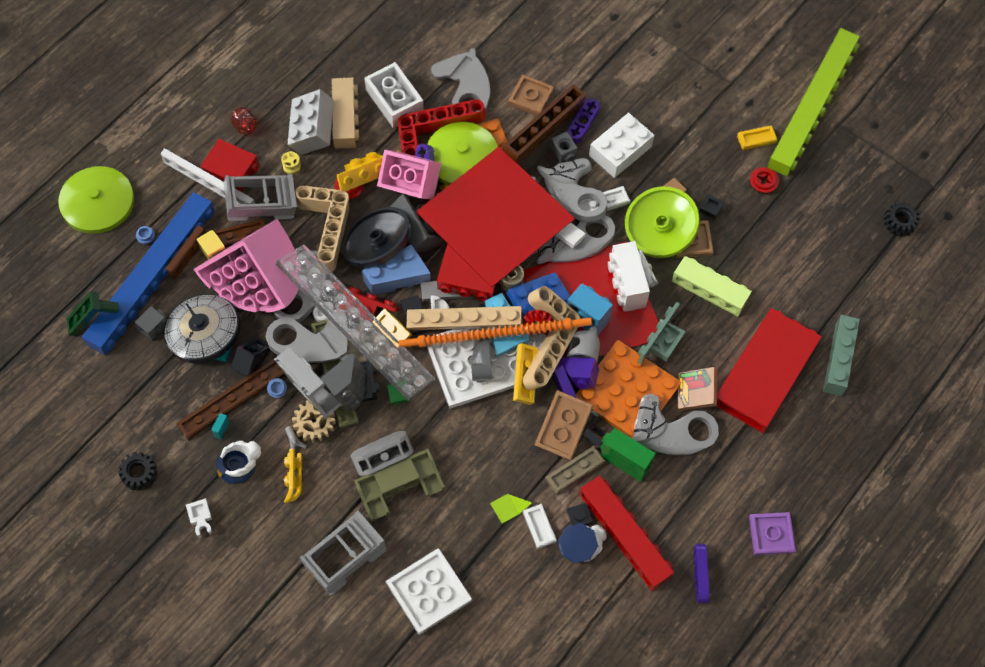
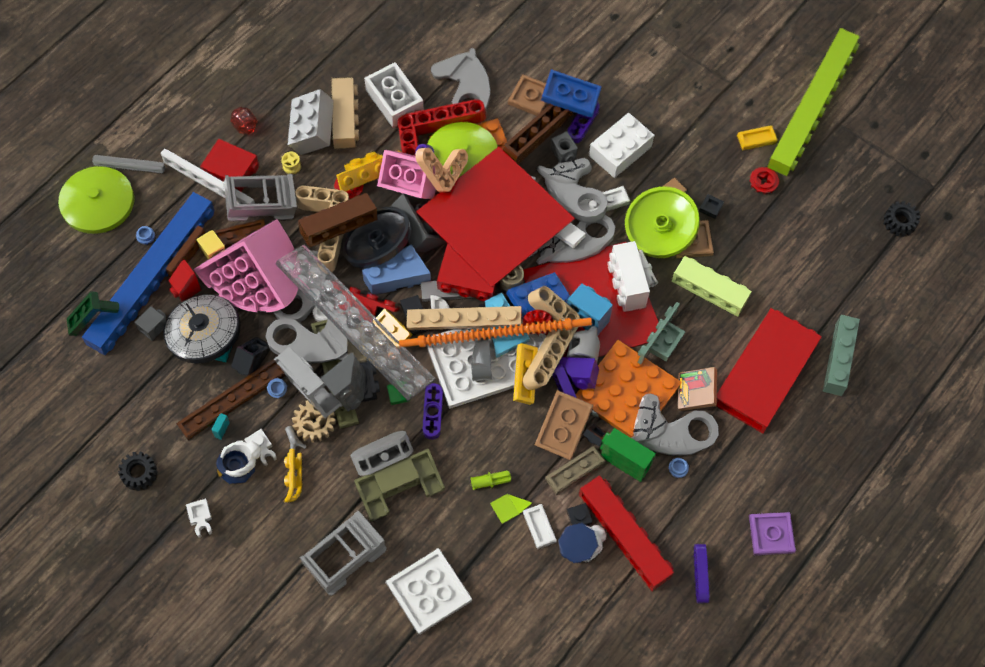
none -> light grey axle [93,155,165,173]
none -> red slope [169,260,201,302]
none -> white plate [244,429,277,466]
none -> reddish brown brick [298,193,377,248]
none -> light nougat beam [415,148,468,192]
none -> dark purple beam [423,383,443,440]
none -> lime axle [471,471,511,490]
none -> blue tile [541,70,601,118]
none -> medium blue plate [669,458,689,478]

